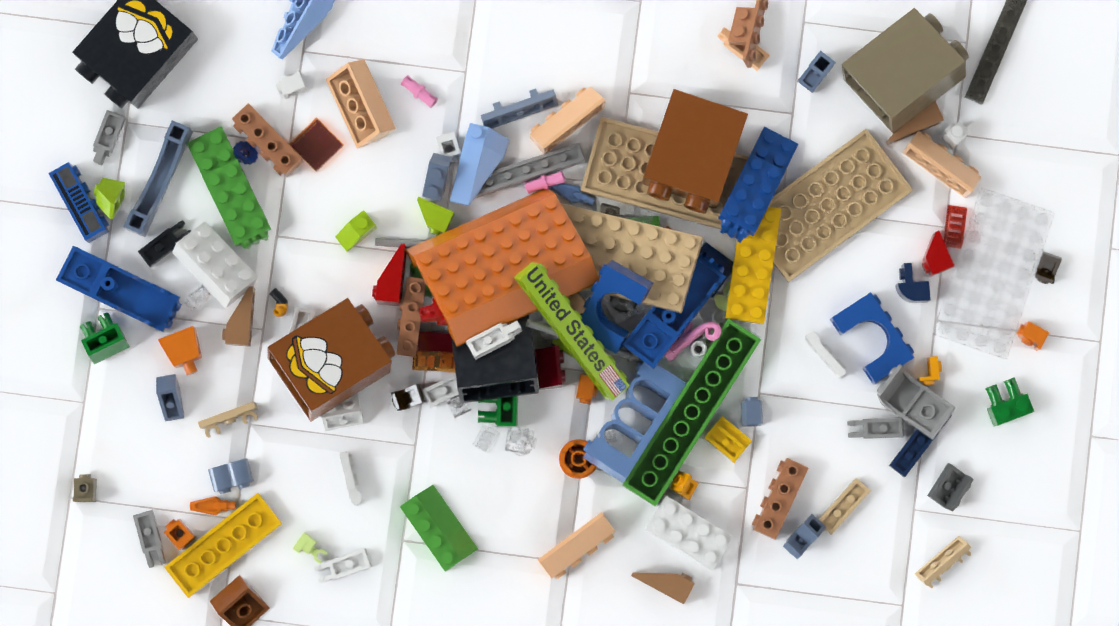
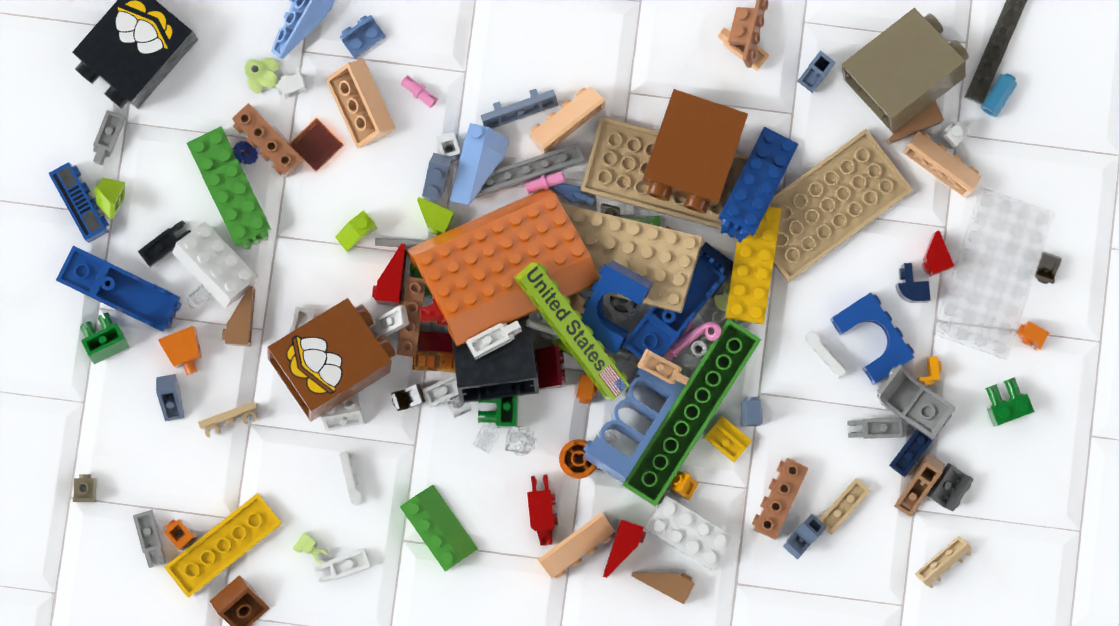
sand blue arch [123,120,193,237] -> none
orange piece [190,496,236,515] -> none
sand blue brick [208,458,254,495] -> none
arm [269,288,288,317] -> none
clear red slope [943,205,967,249] -> none
none -> yellowish green plate [244,58,281,94]
none -> medium blue bracket [340,15,386,59]
none -> white hinge [369,305,409,338]
none -> red hinge [527,474,558,546]
none -> red slope [602,520,646,578]
none -> light nougat hinge [637,349,689,385]
none -> medium nougat slope [894,453,945,517]
none -> dark azure brick [980,73,1017,117]

